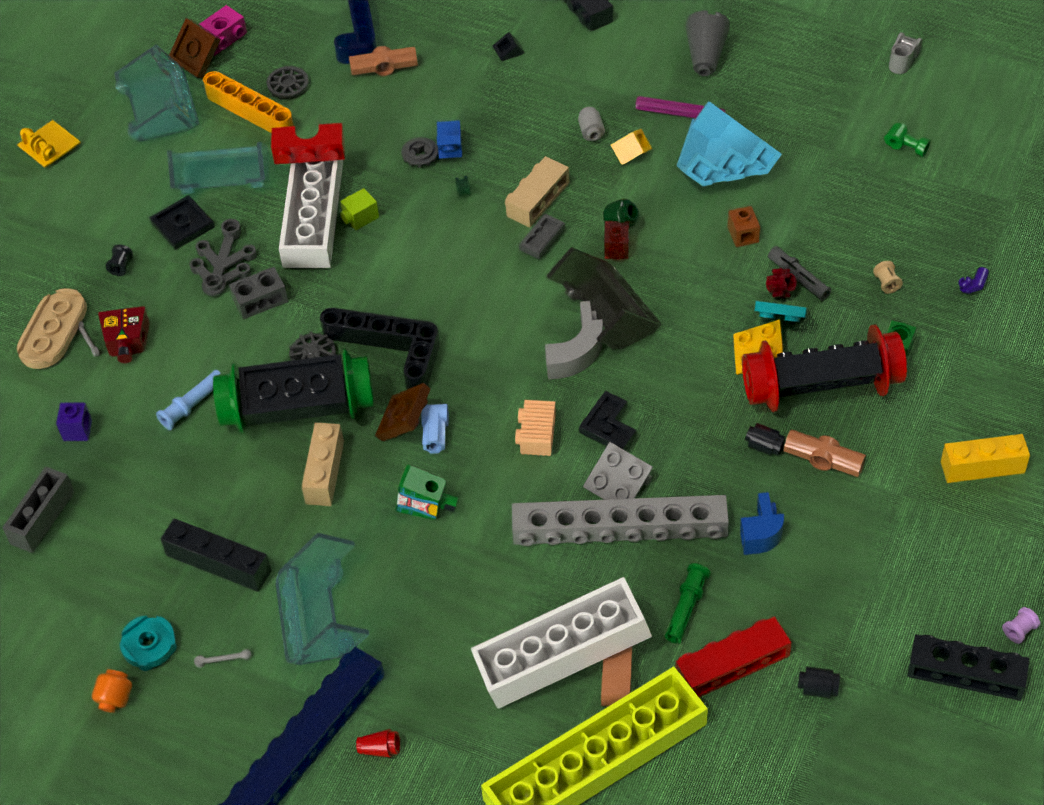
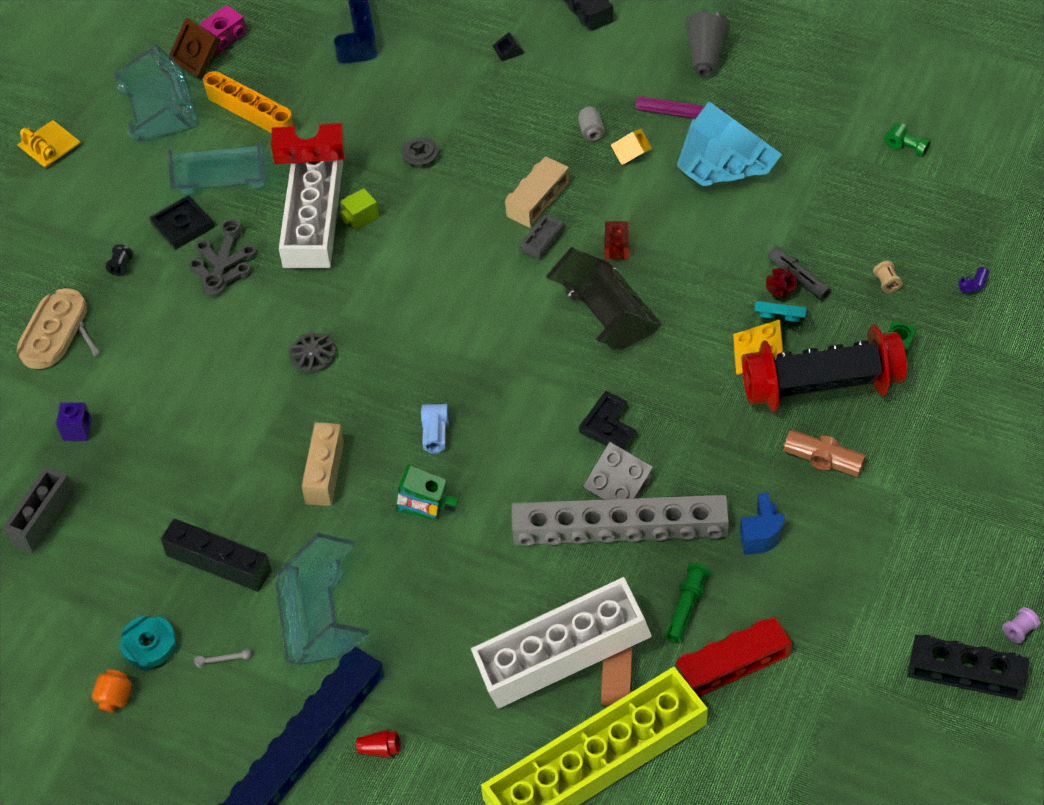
dark red torso [98,306,150,364] -> none
light blue pin [156,370,221,430] -> none
black brick [213,348,374,434] -> none
dark grey brick [229,267,288,320] -> none
dark grey wheel [267,66,309,100] -> none
black beam [320,308,440,389] -> none
nougat piece [349,46,418,76] -> none
reddish brown plate [375,383,431,441] -> none
blue brick [437,120,462,159] -> none
clear green bush [455,176,471,199] -> none
light nougat brick [515,400,556,456] -> none
light grey arch [545,301,603,380] -> none
dark green head [603,199,639,232] -> none
dark orange brick [727,206,760,247] -> none
black brick [745,423,786,456] -> none
black brick [798,666,840,698] -> none
light grey piece [889,32,923,74] -> none
yellow brick [941,434,1030,483] -> none

